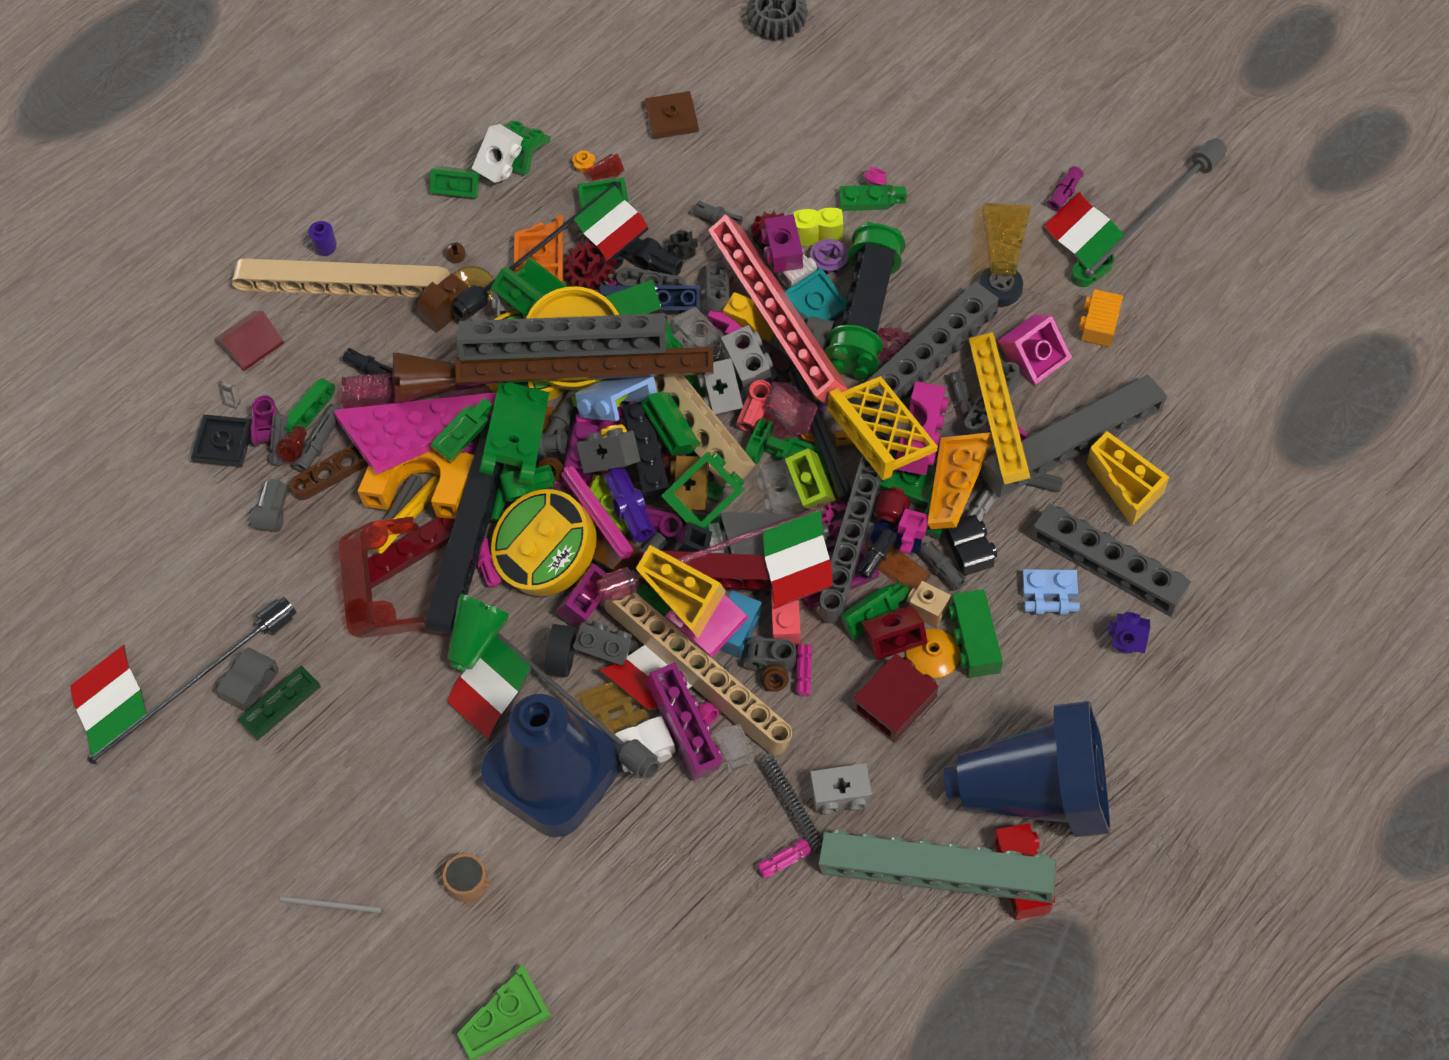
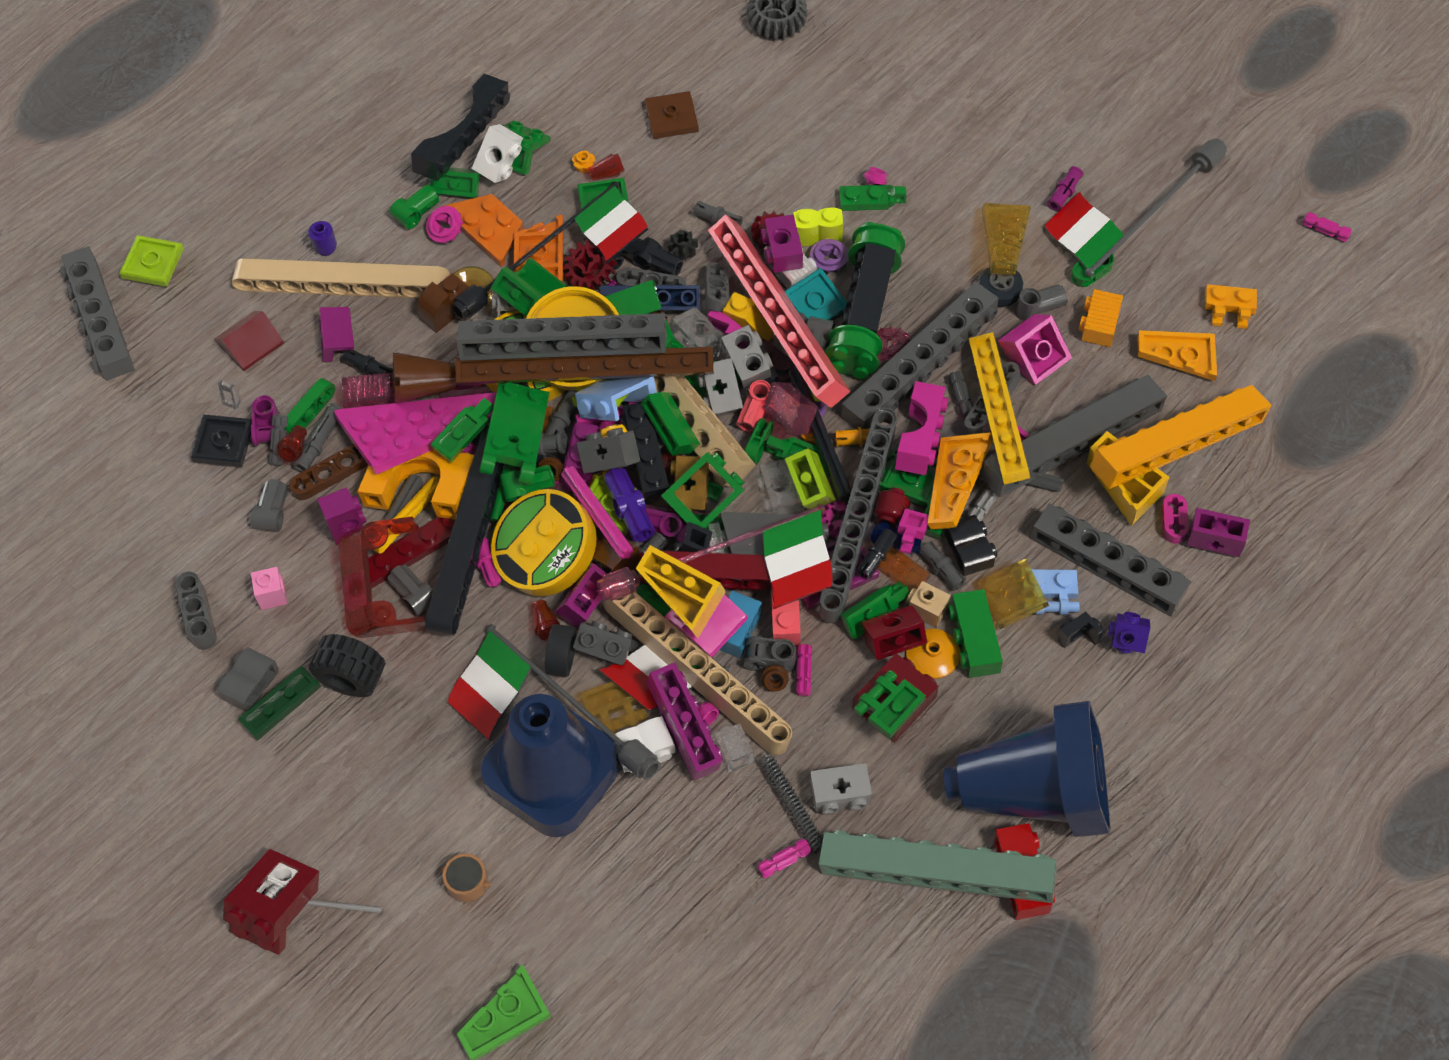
flag [71,597,297,764] -> none
reddish brown hinge [446,242,466,264] -> none
green cone [447,593,510,672] -> none
yellow fence [827,376,938,480] -> none
none -> dark grey brick [60,246,135,381]
none -> lime plate [119,235,184,287]
none -> dark grey beam [175,571,217,650]
none -> dark red brick [223,849,319,955]
none -> bright pink brick [251,567,288,610]
none -> black tyre [308,634,386,697]
none -> magenta brick [317,487,367,545]
none -> magenta panel [319,307,354,362]
none -> dark grey piece [387,564,434,617]
none -> green piece [389,185,440,229]
none -> black arch [411,73,510,181]
none -> dark pink gear [426,206,464,244]
none -> orange wing [444,194,524,267]
none -> clear red cone [532,600,560,641]
none -> green plate [853,670,926,739]
none -> clear yellow plate [978,558,1049,629]
none -> dark grey piece [1016,284,1068,320]
none -> black bracket [1057,611,1103,648]
none -> light orange brick [1090,385,1272,489]
none -> light orange wing [1137,330,1217,381]
none -> dark pink beam [1161,494,1189,544]
none -> magenta brick [1187,508,1250,557]
none -> light orange plate [1205,284,1257,329]
none -> dark pink axle [1303,212,1352,242]

